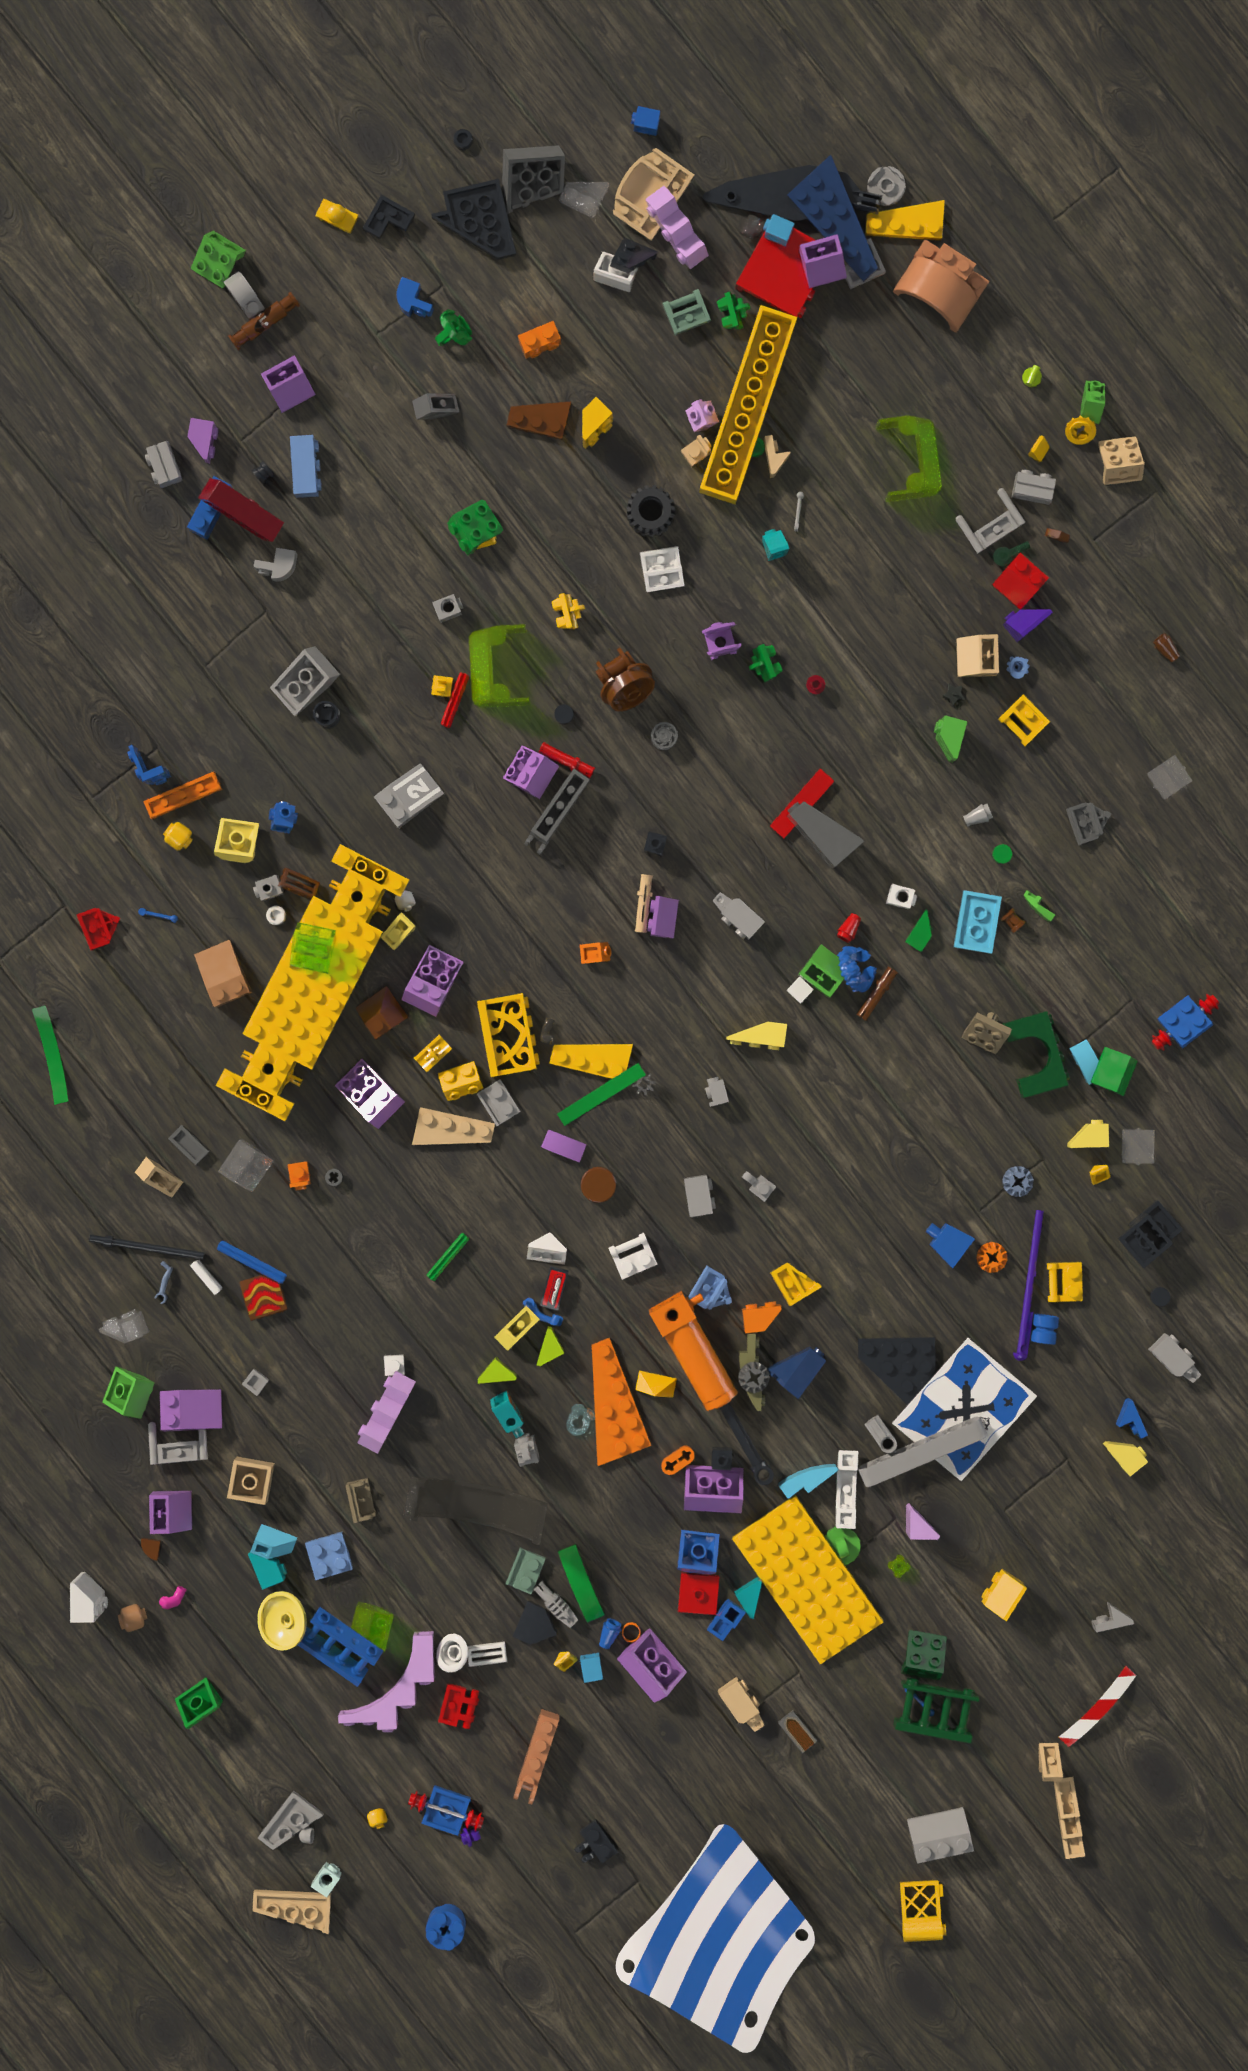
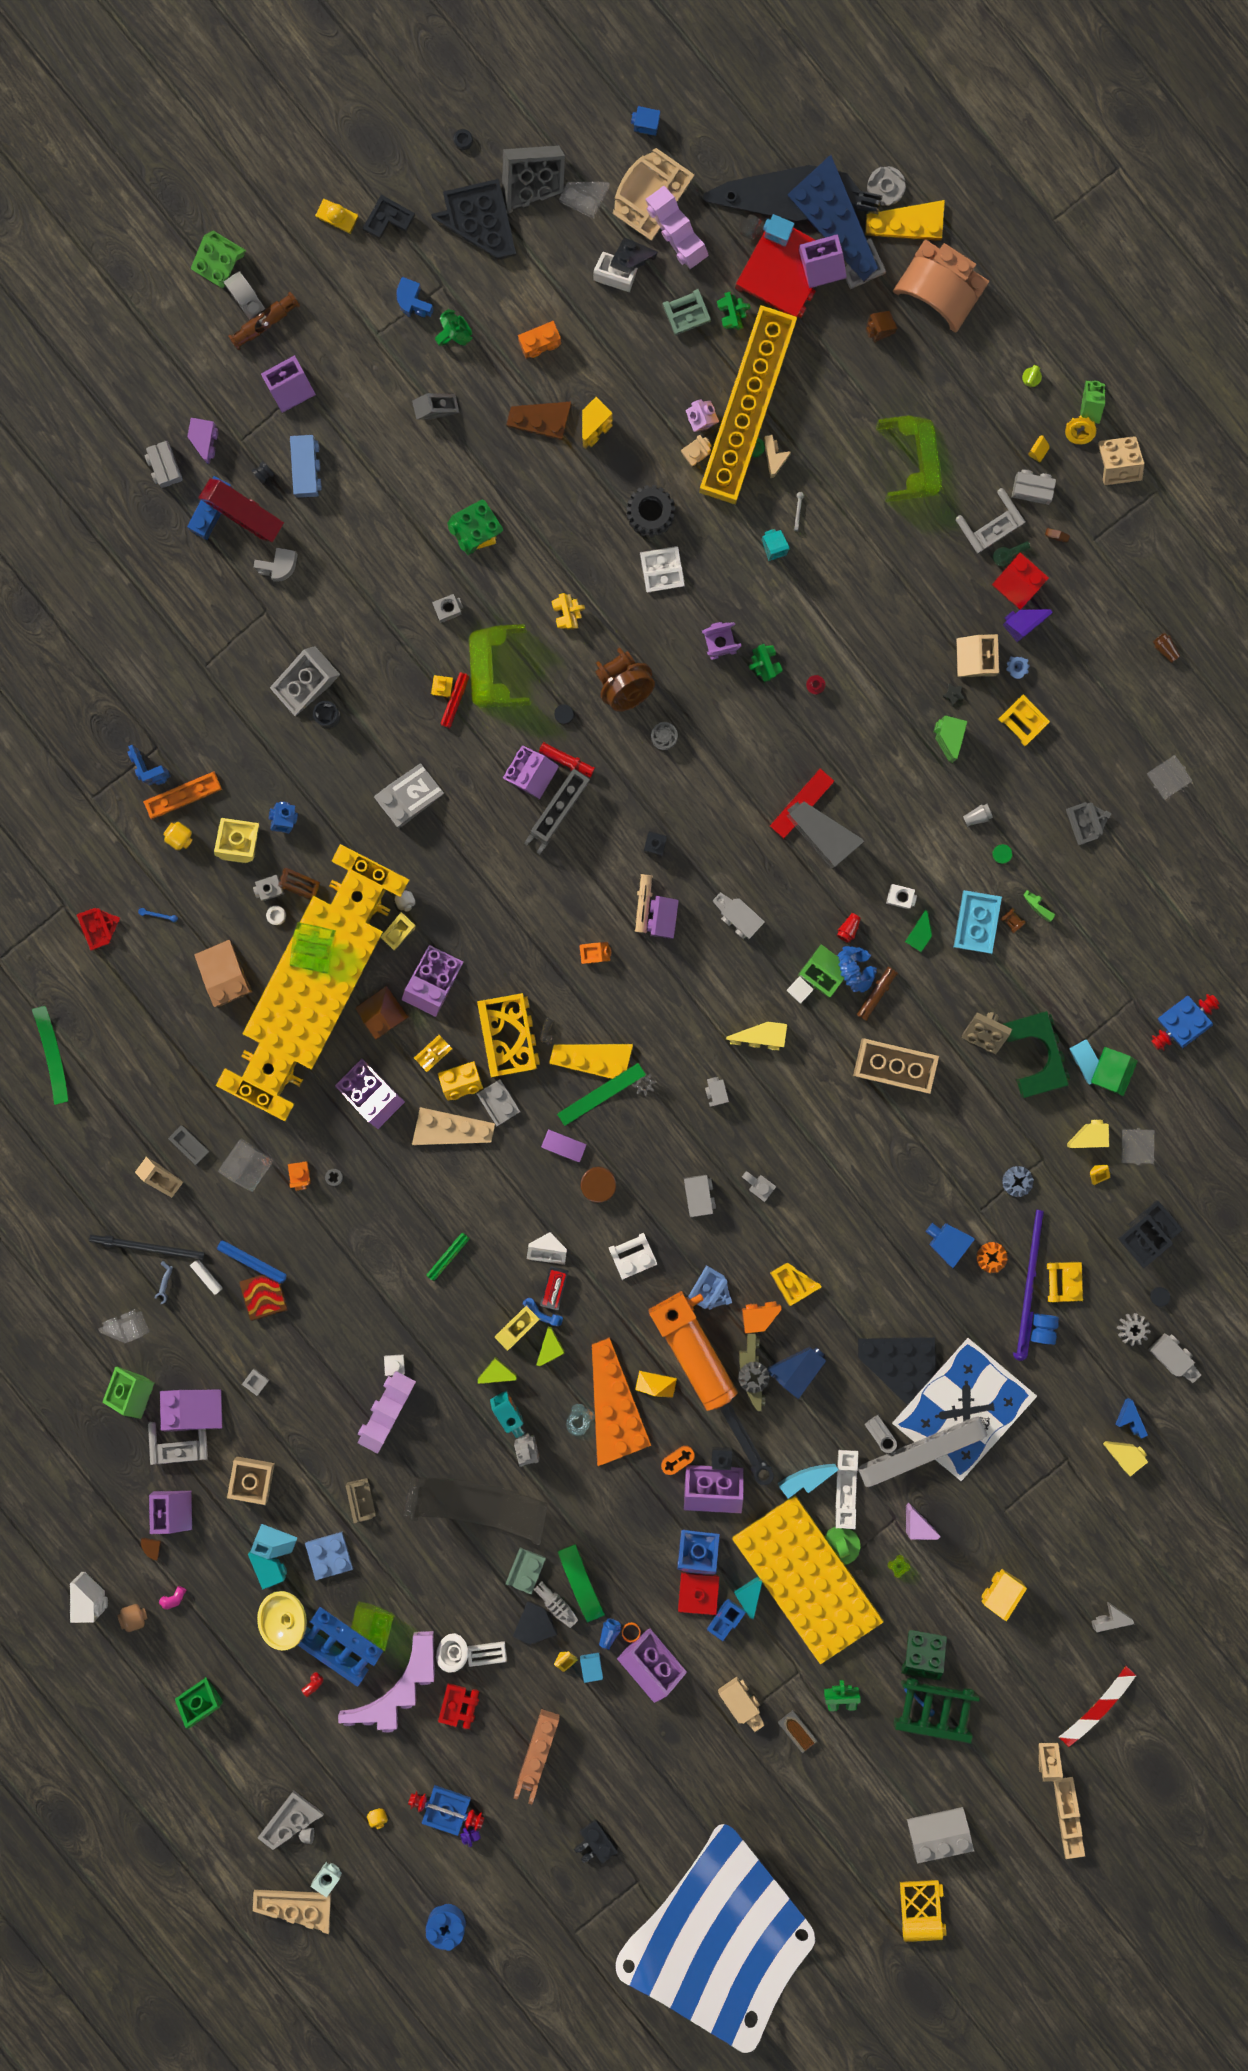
none -> red arm [301,1672,324,1697]
none -> green hips [824,1680,860,1711]
none -> tan brick [853,1039,939,1094]
none -> reddish brown slope [866,311,897,343]
none -> light grey gear [1117,1313,1151,1346]

